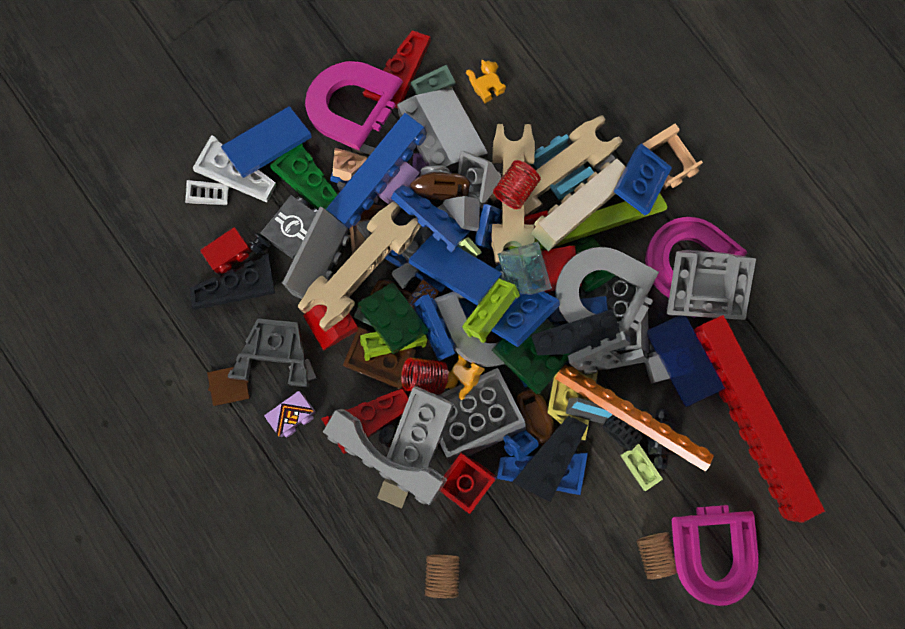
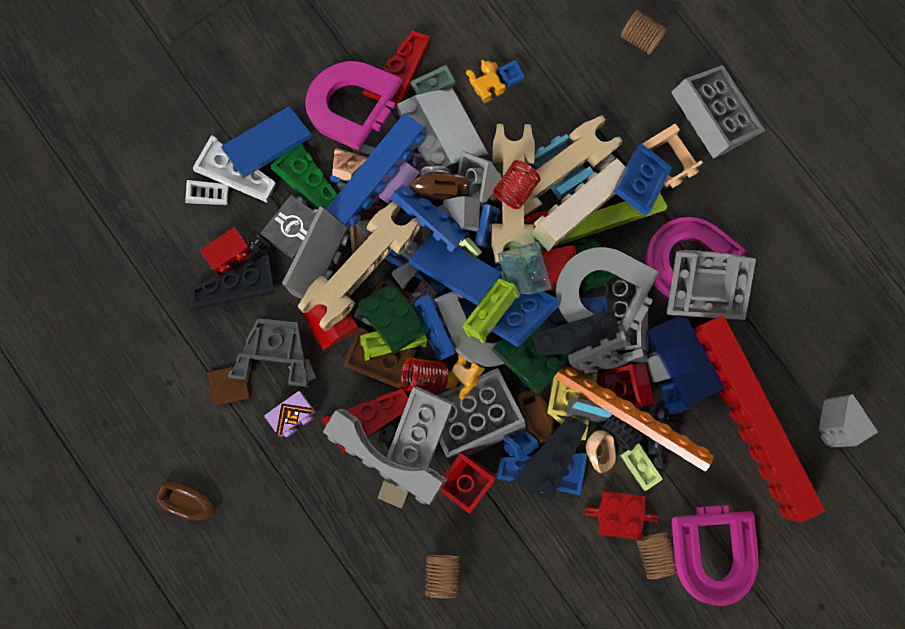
none -> reddish brown piece [156,481,215,521]
none -> blue plate [498,60,525,88]
none -> red plate [585,491,658,539]
none -> light nougat hat [586,430,616,473]
none -> red slope [598,363,655,408]
none -> medium nougat piece [621,10,667,55]
none -> blue bracket [659,379,690,414]
none -> light grey slope [671,65,765,159]
none -> light grey slope [819,394,878,448]

